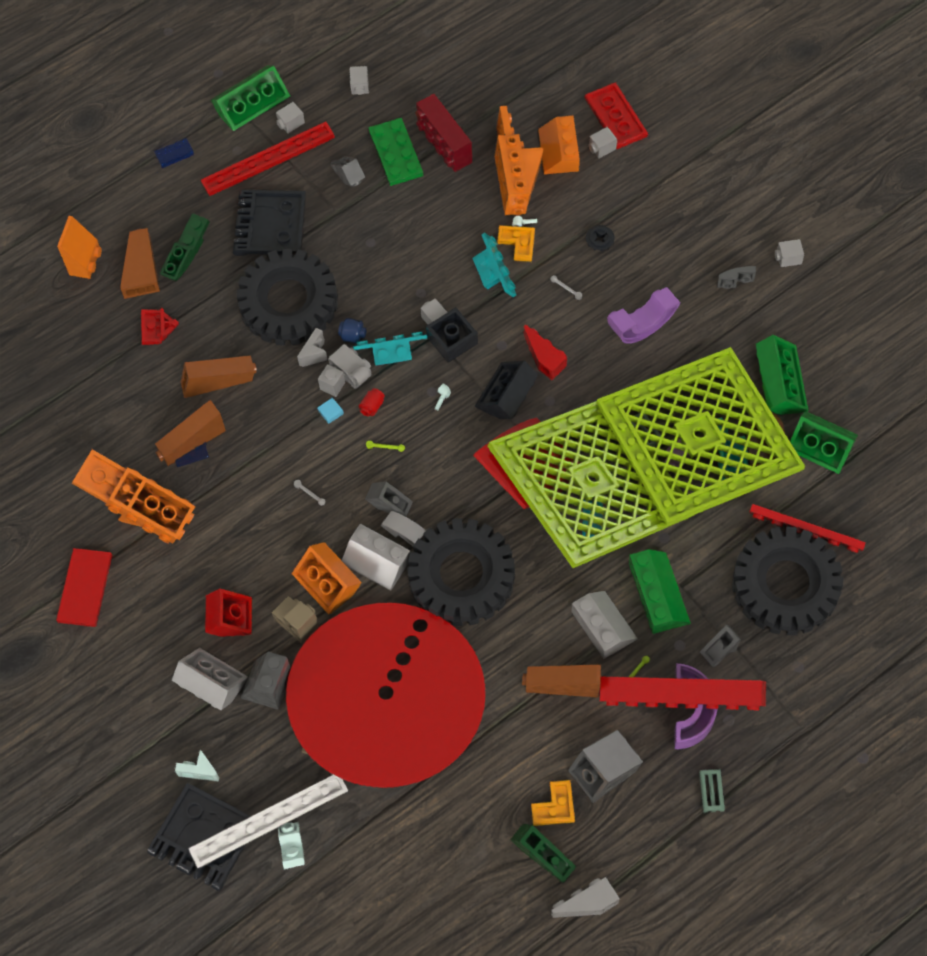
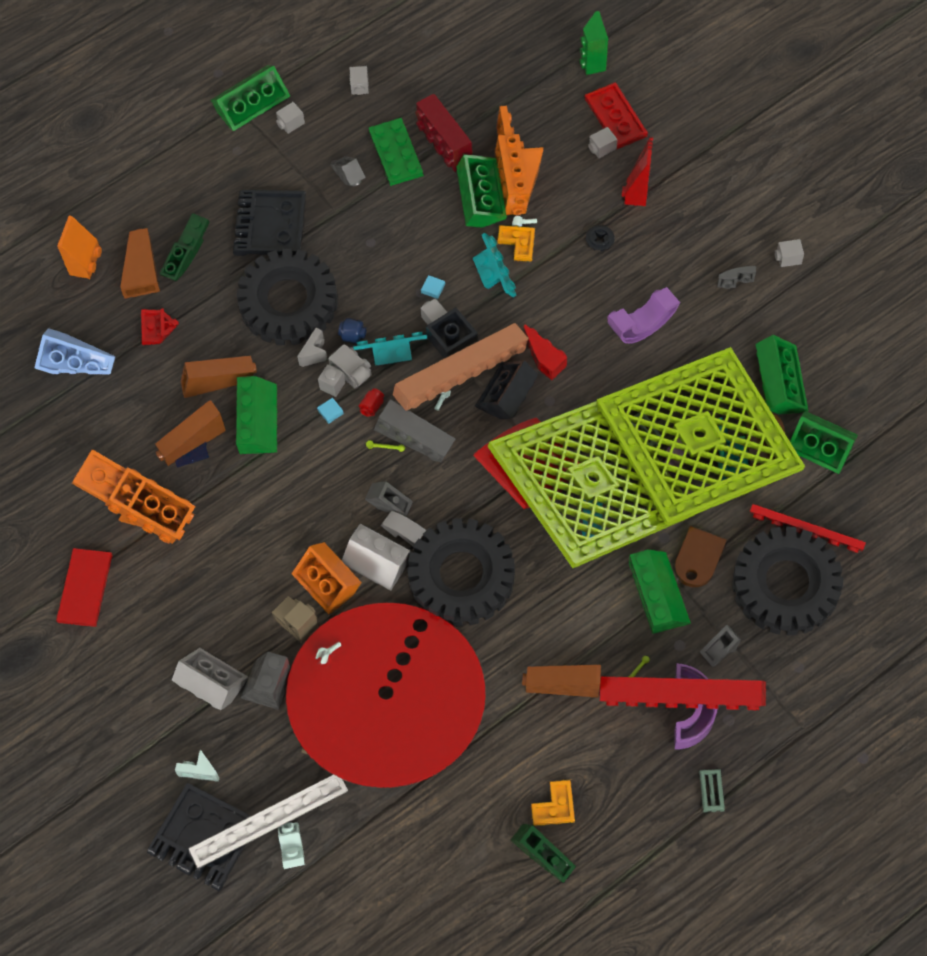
clear blue tile [154,138,194,168] -> none
red plate [201,122,335,197] -> none
red slope [205,588,252,637] -> none
light grey hinge [294,480,326,506] -> none
orange slope [538,116,580,174] -> none
light grey hinge [550,275,582,300] -> none
light grey slope [551,877,620,918] -> none
dark grey slope [568,730,643,803] -> none
light grey slope [571,591,637,659] -> none
none -> light blue wedge [35,328,115,374]
none -> green slope [236,376,277,454]
none -> light aqua hand [316,642,341,664]
none -> dark grey wedge [374,399,455,463]
none -> nougat brick [393,323,528,411]
none -> medium azure tile [421,275,445,299]
none -> green slope [456,154,507,228]
none -> green slope [580,11,608,75]
none -> red slope [622,137,653,206]
none -> reddish brown tile [675,526,727,587]

